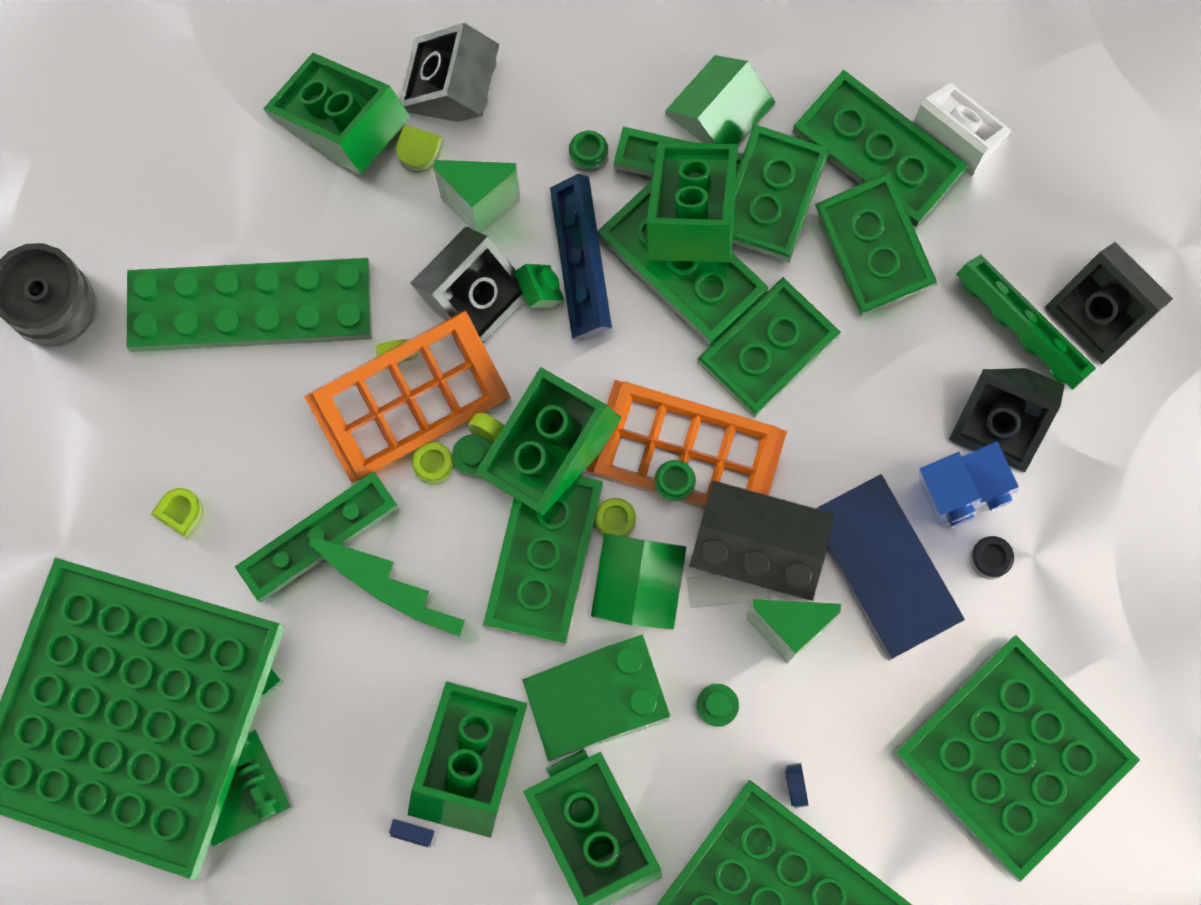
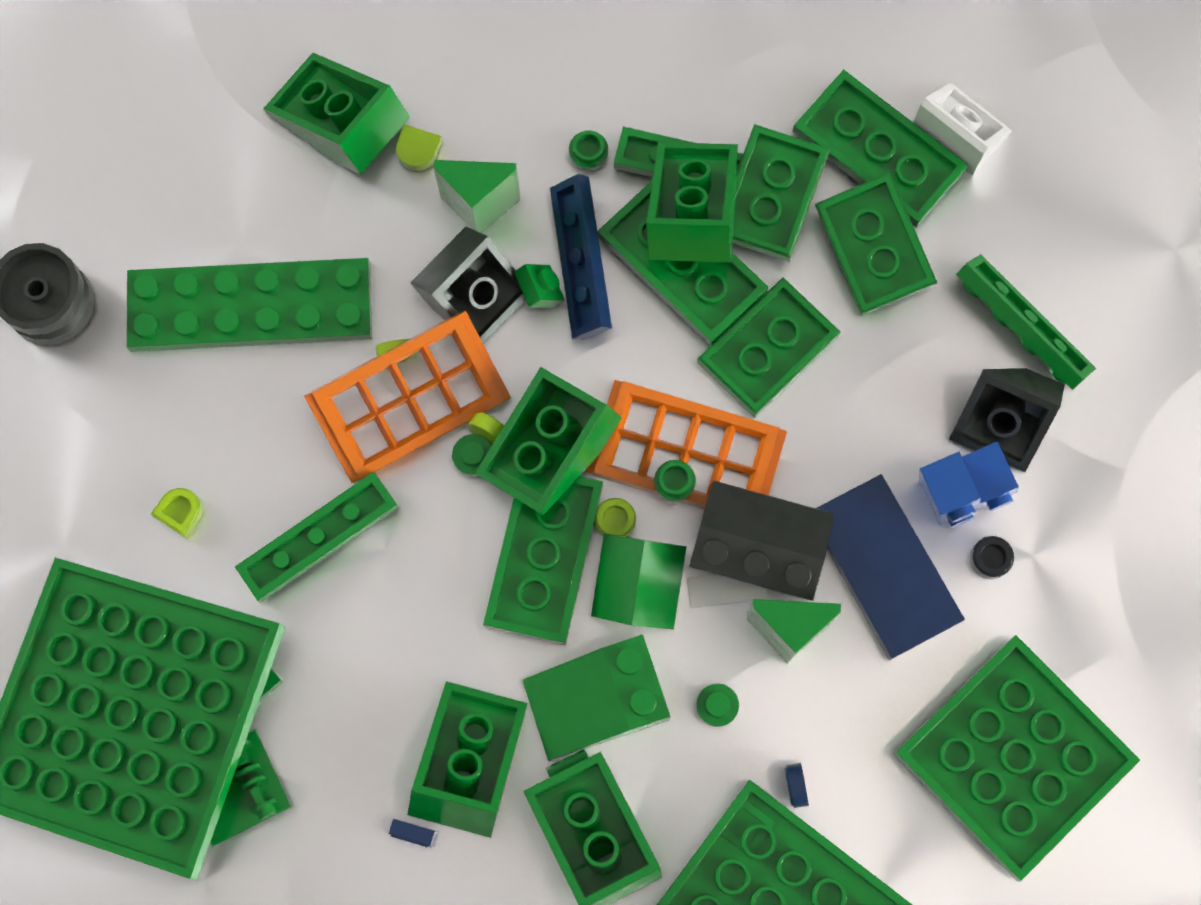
green slope [309,536,465,637] -> none
pearl dark grey slope [400,23,500,122] -> none
lime tile [412,442,454,485] -> none
green slope [665,55,776,146] -> none
pearl dark grey slope [1045,242,1173,364] -> none

